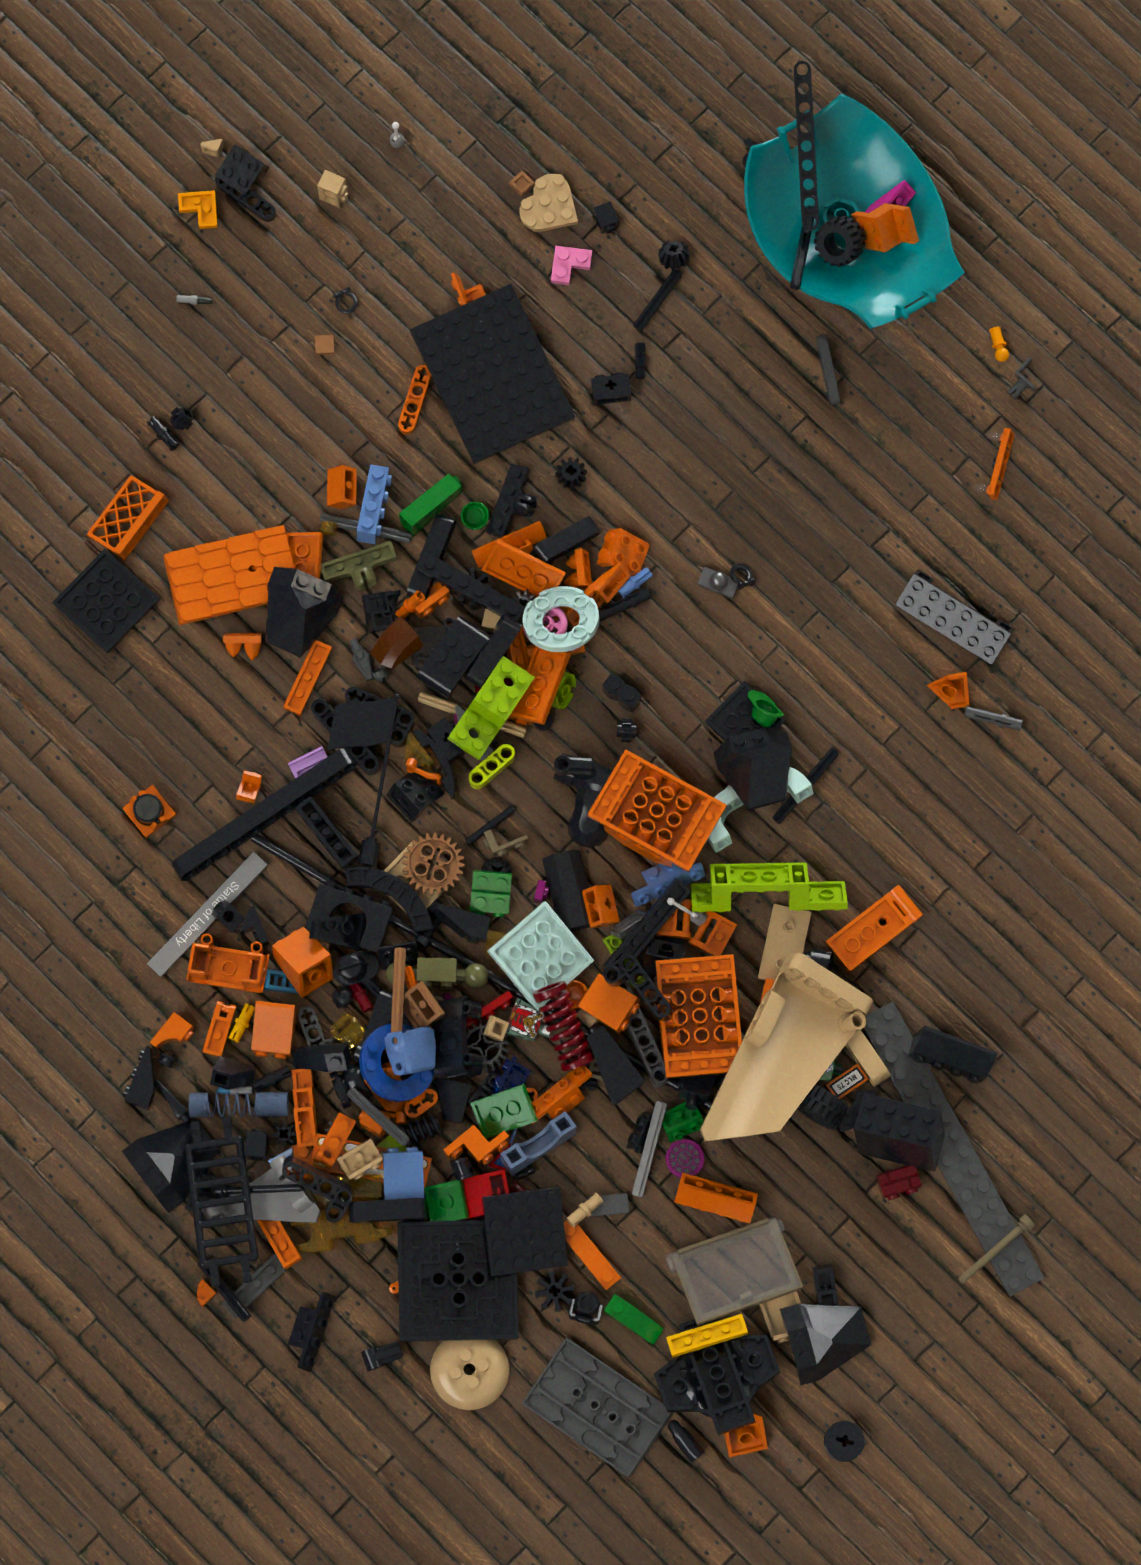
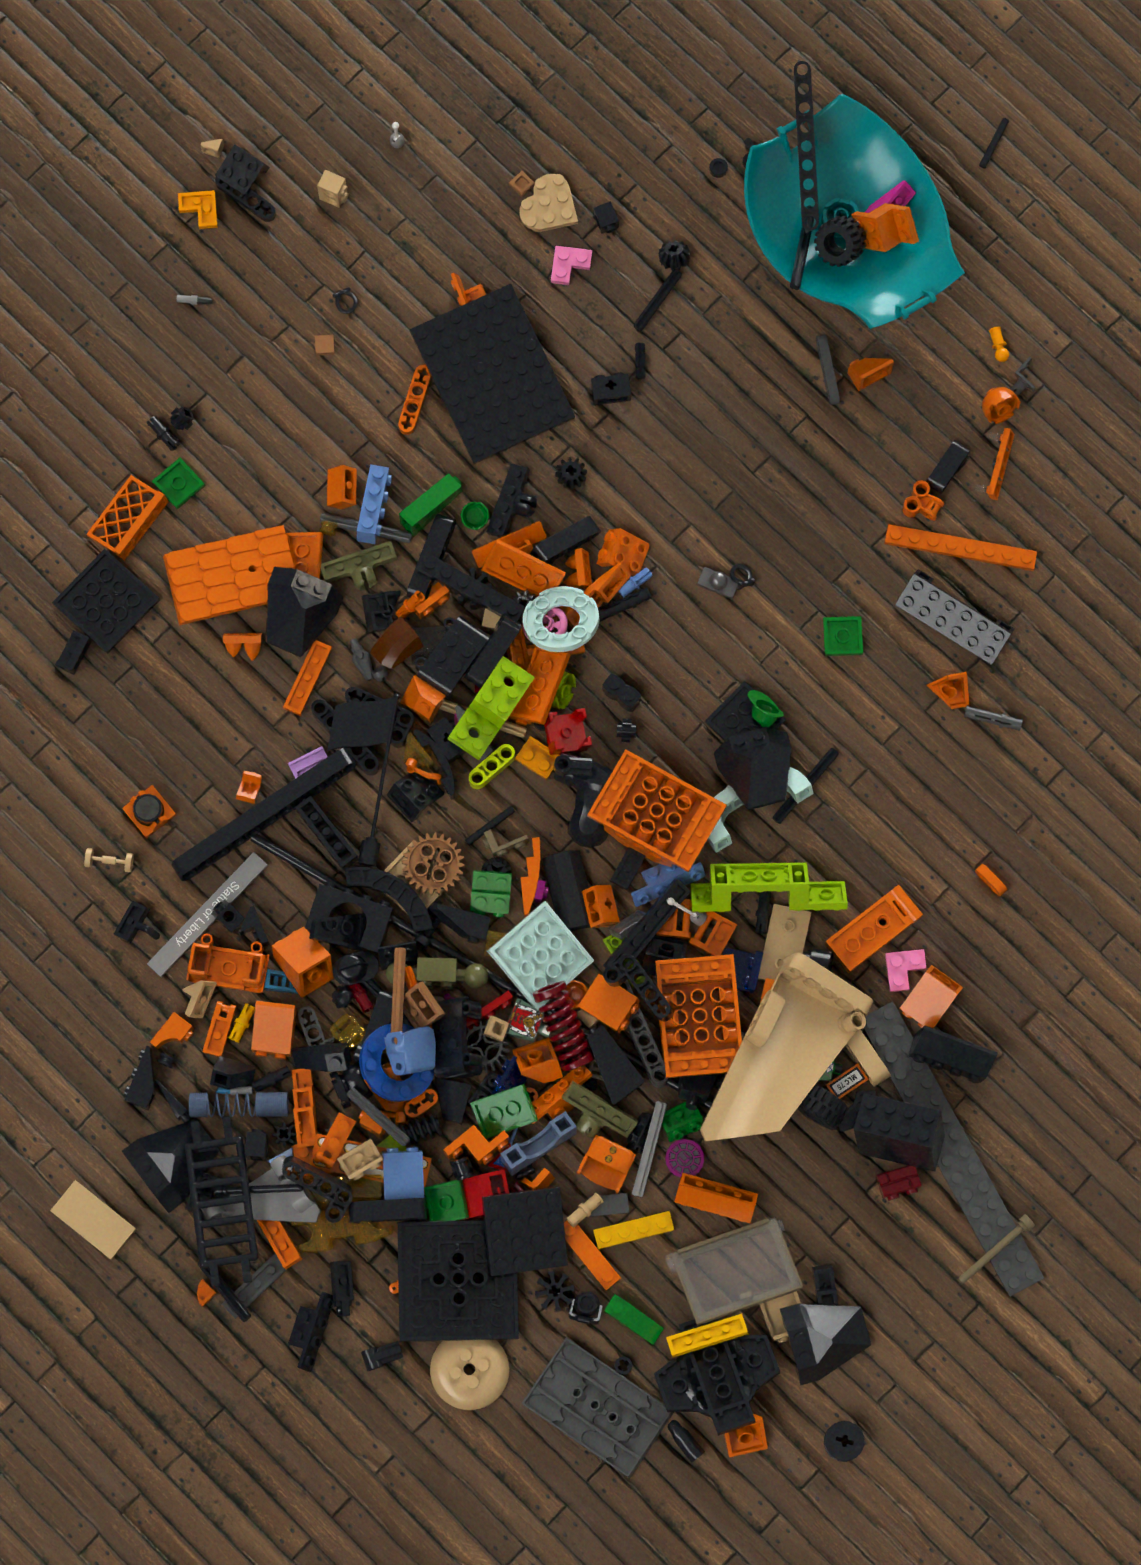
none -> tan tile [50,1180,136,1260]
none -> black hinge [55,630,92,675]
none -> tan wheel [84,848,134,872]
none -> black plate [114,901,160,943]
none -> green tile [152,457,205,509]
none -> tan slope [182,980,217,1018]
none -> black hinge [330,1261,354,1317]
none -> orange slope [400,675,446,724]
none -> orange slope [512,1038,563,1083]
none -> light orange plate [515,736,561,780]
none -> orange slope [521,837,541,918]
none -> orange tile [521,1168,555,1190]
none -> red panel [544,708,592,755]
none -> olive plate [562,1081,638,1138]
none -> orange piece [577,1135,637,1194]
none -> yellow plate [593,1211,674,1250]
none -> black plate [610,847,646,890]
none -> black bush [615,1357,632,1375]
none -> black tile [709,158,728,178]
none -> clear blue bracket [723,948,764,994]
none -> black pin [755,891,771,934]
none -> green plate [823,616,863,656]
none -> orange slope [847,358,894,391]
none -> orange plate [884,524,1037,571]
none -> bright pink plate [885,949,926,992]
none -> orange slope [899,965,963,1029]
none -> orange piece [902,480,945,521]
none -> black beam [926,440,970,494]
none -> orange beam [975,864,1007,897]
none -> black bar [979,118,1009,168]
none -> orange cylinder [982,387,1021,424]

